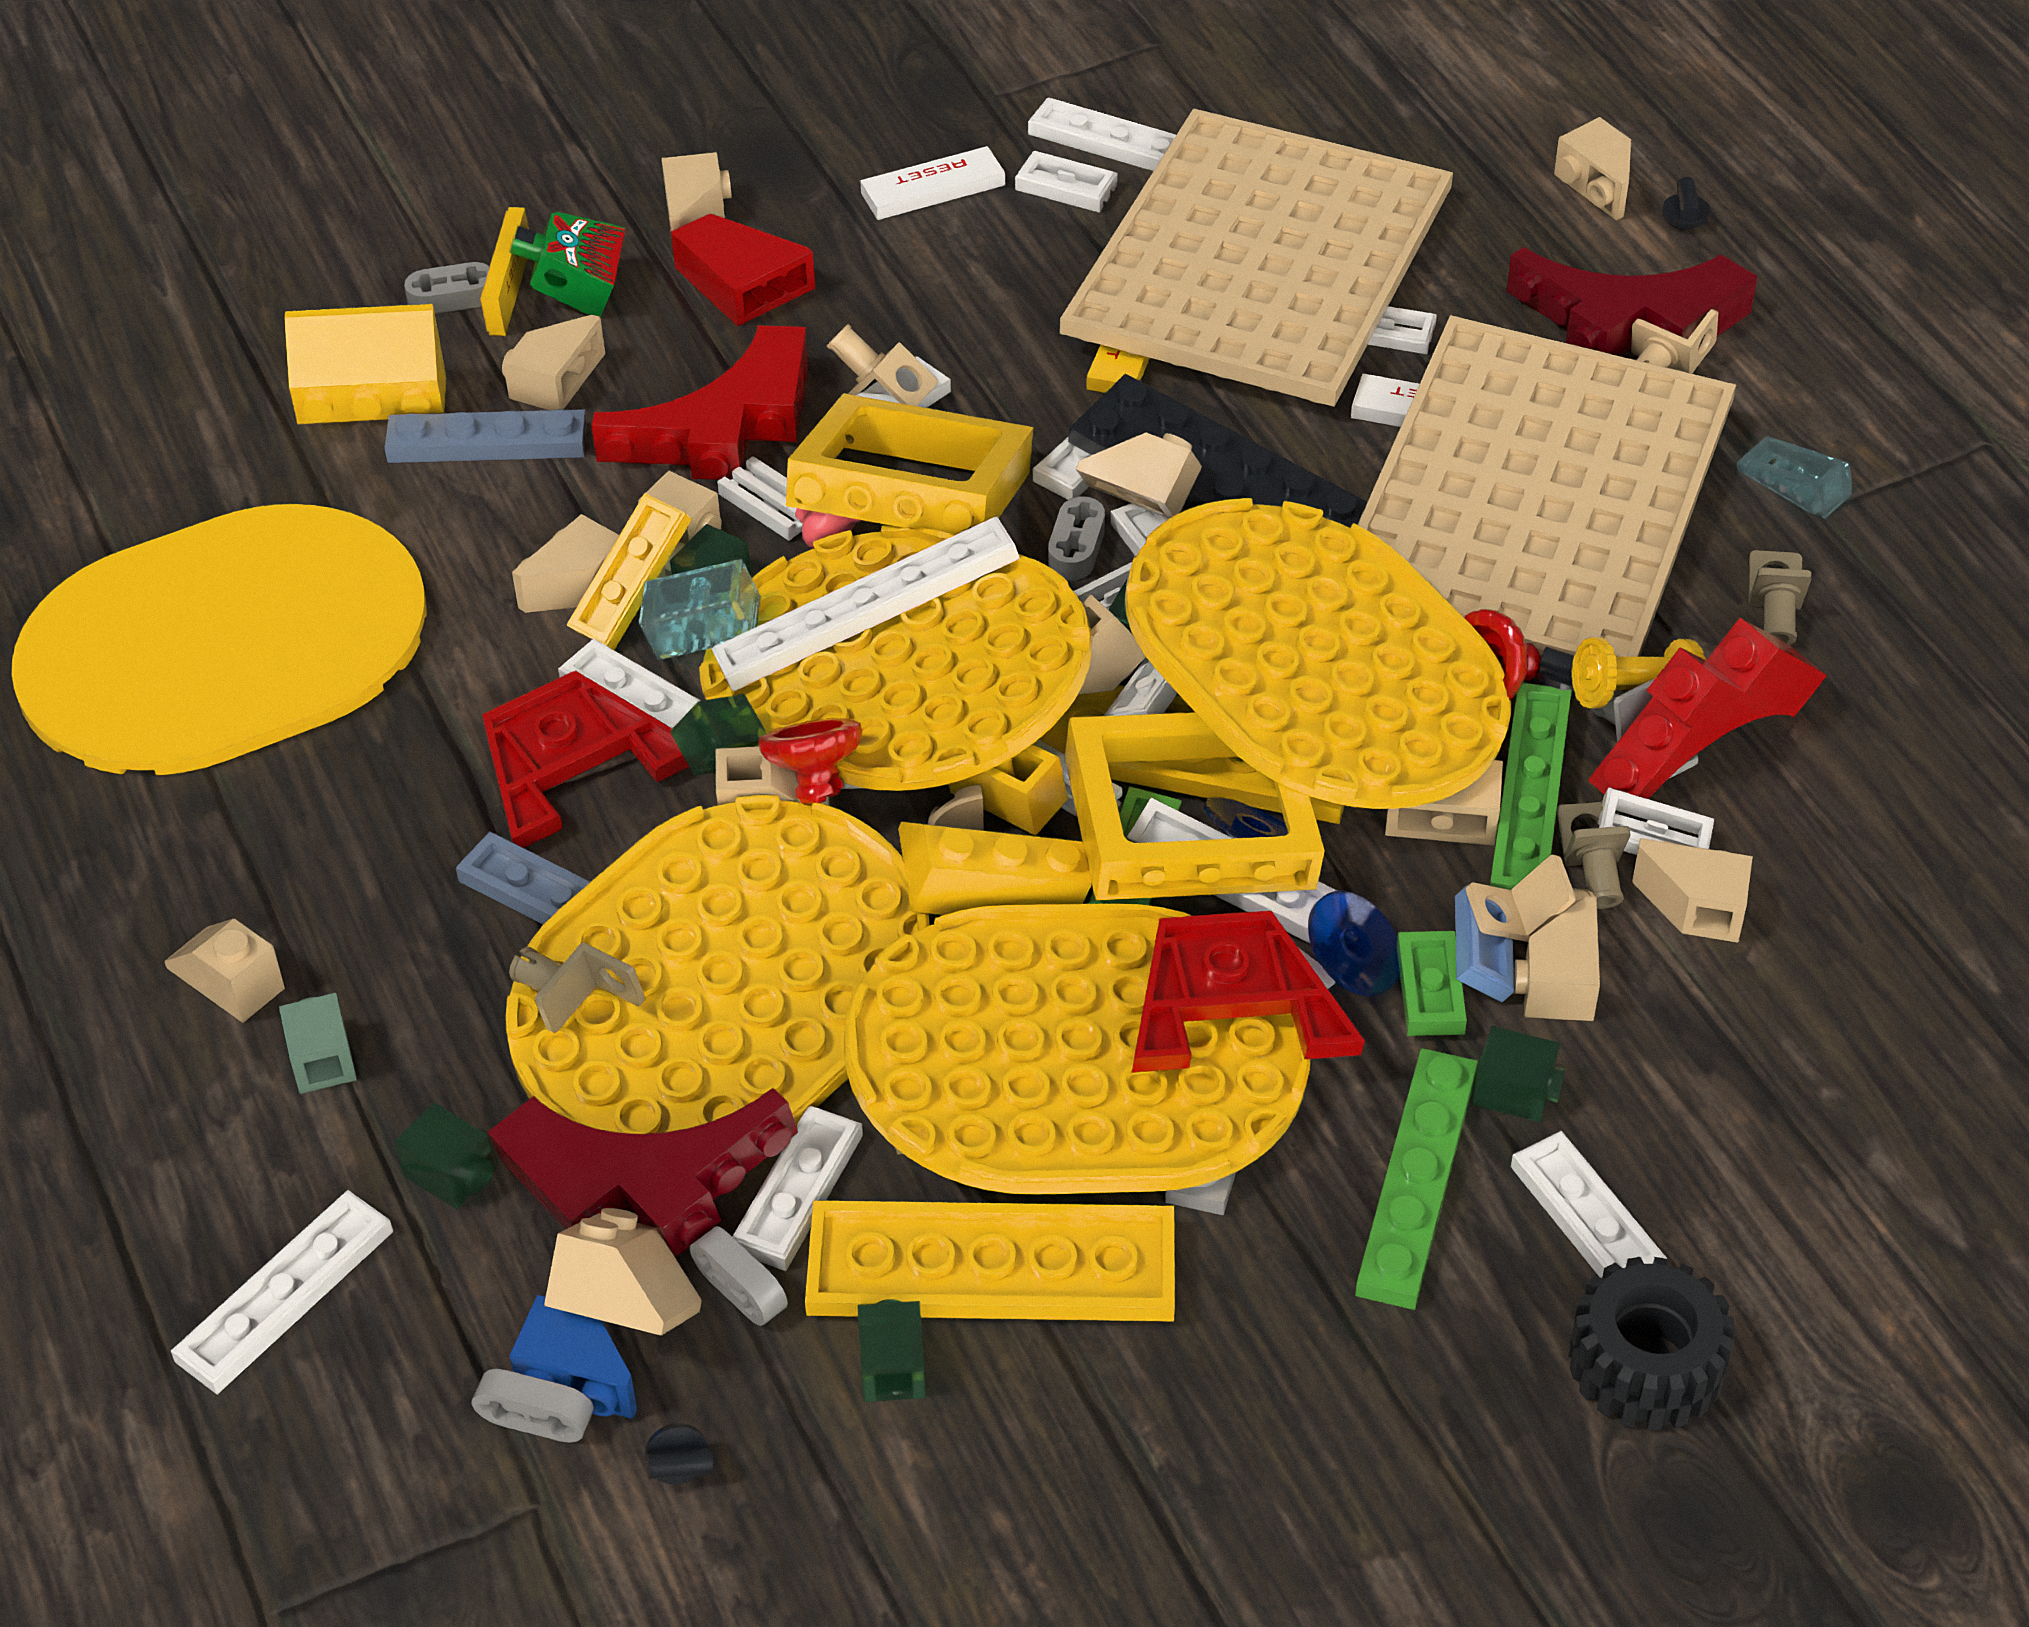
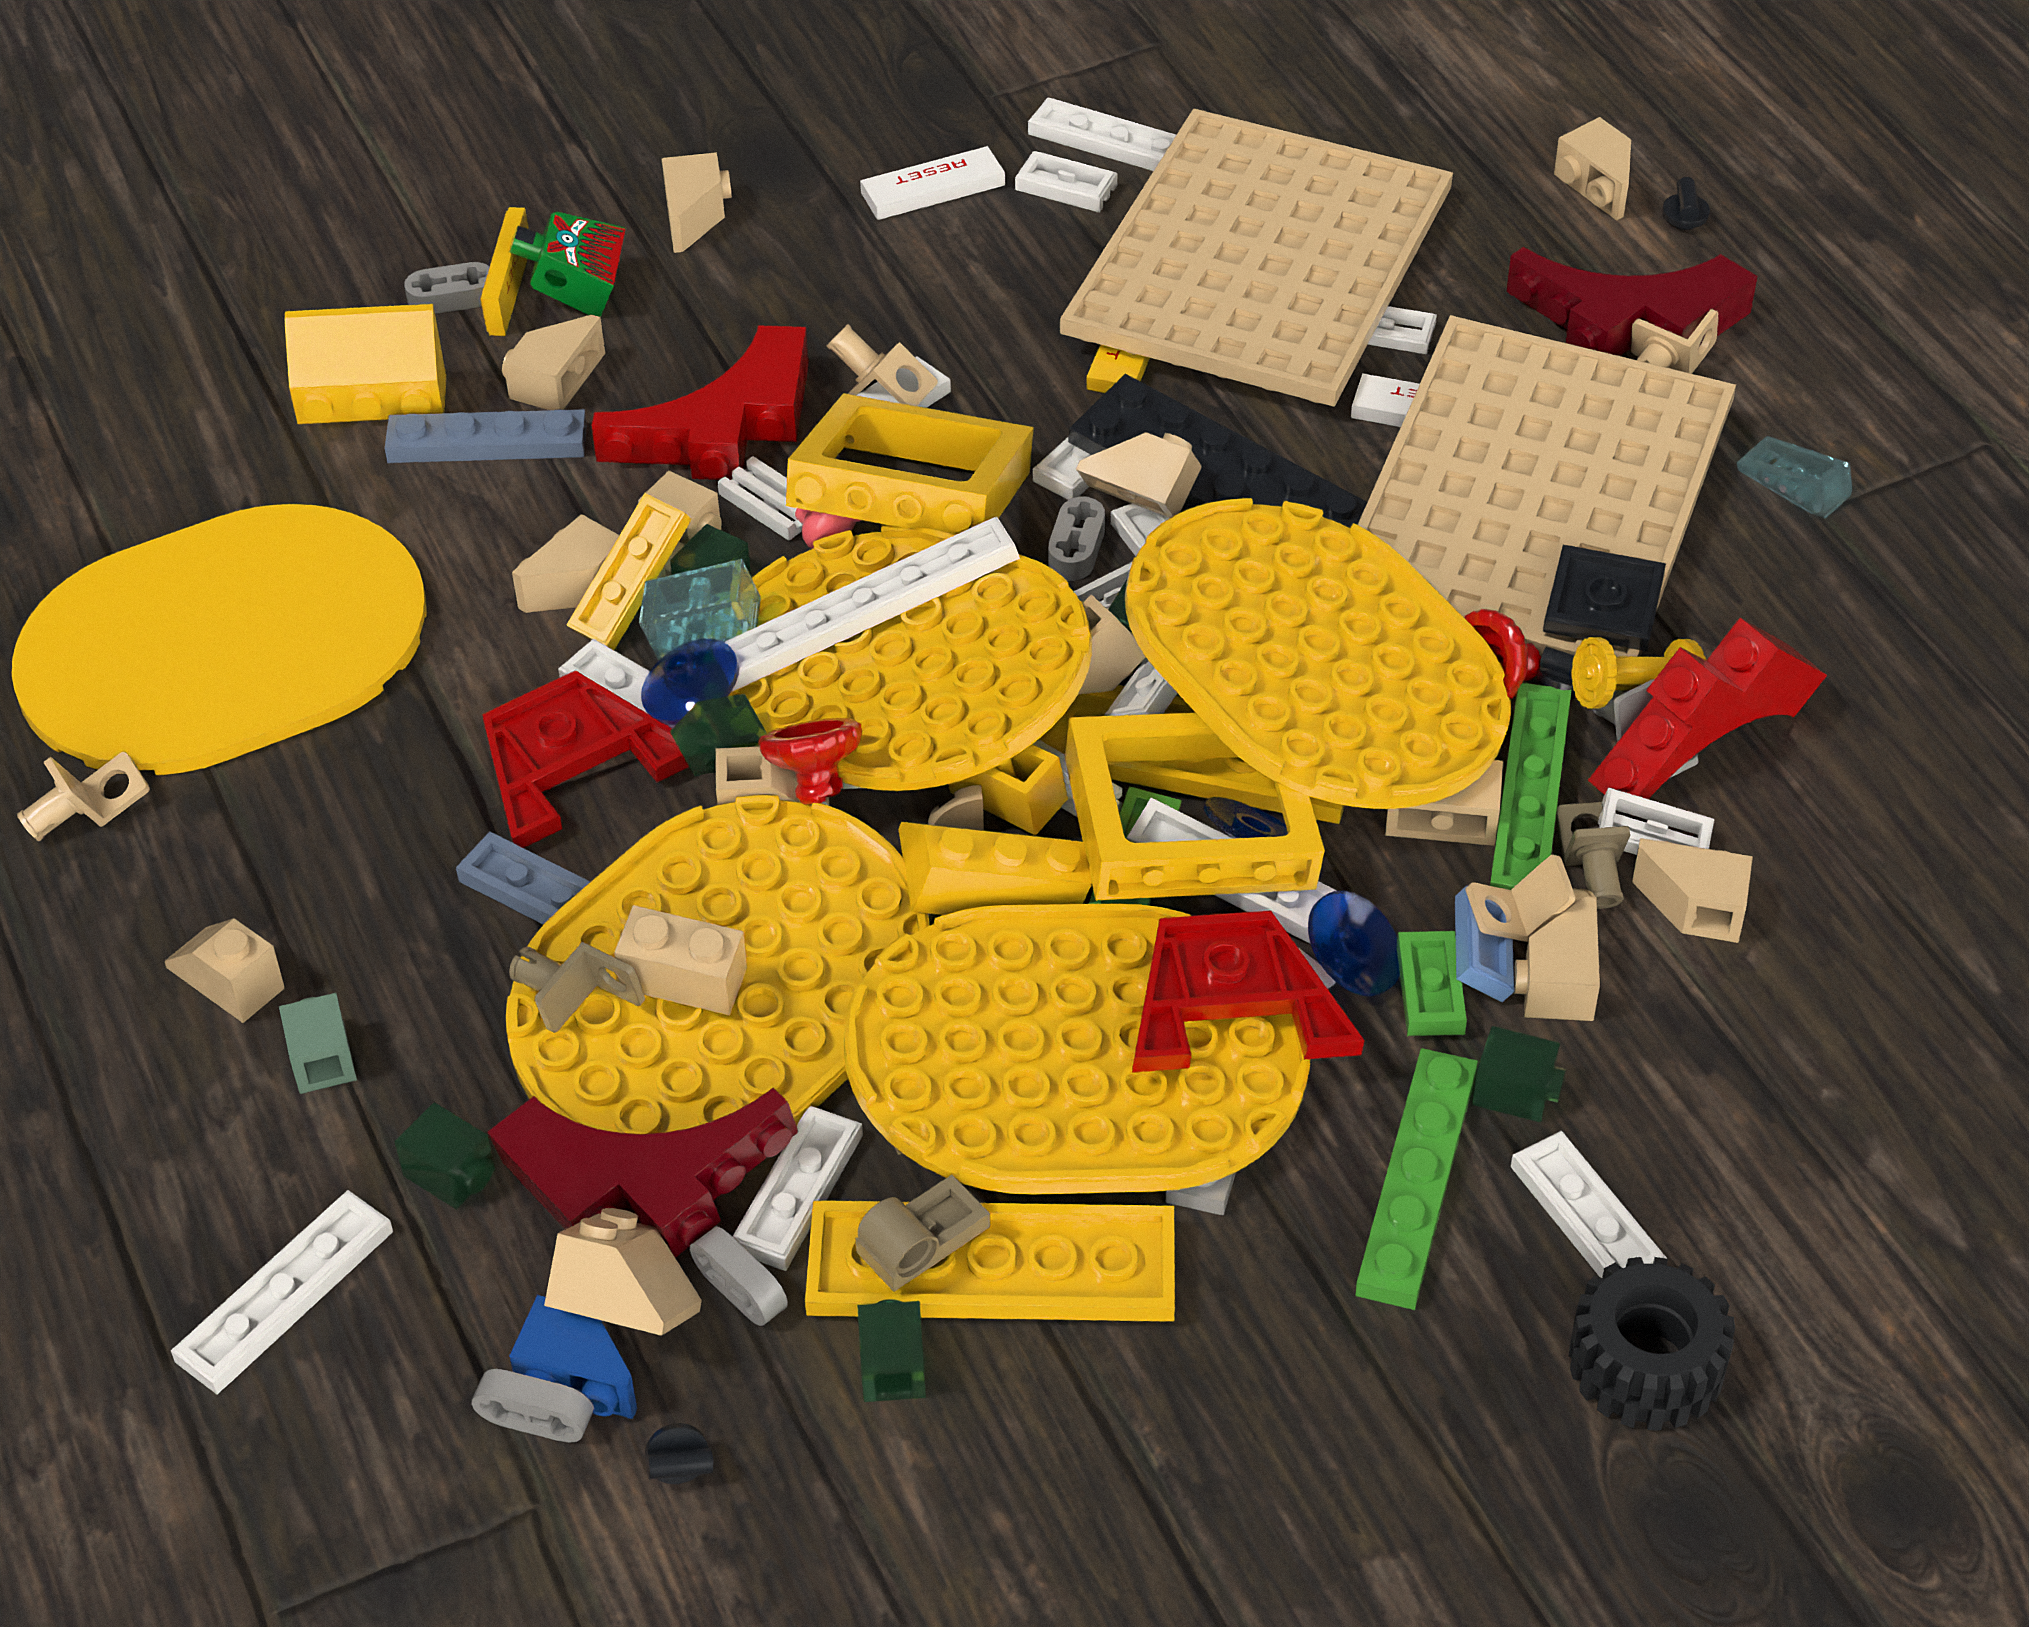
red slope [671,213,815,326] -> none
dark tan bracket [1749,550,1811,645] -> none
none -> tan bracket [17,752,150,841]
none -> tan brick [614,905,747,1015]
none -> clear blue dish [641,639,740,725]
none -> dark tan plate [855,1175,990,1292]
none -> black tile [1543,544,1666,651]

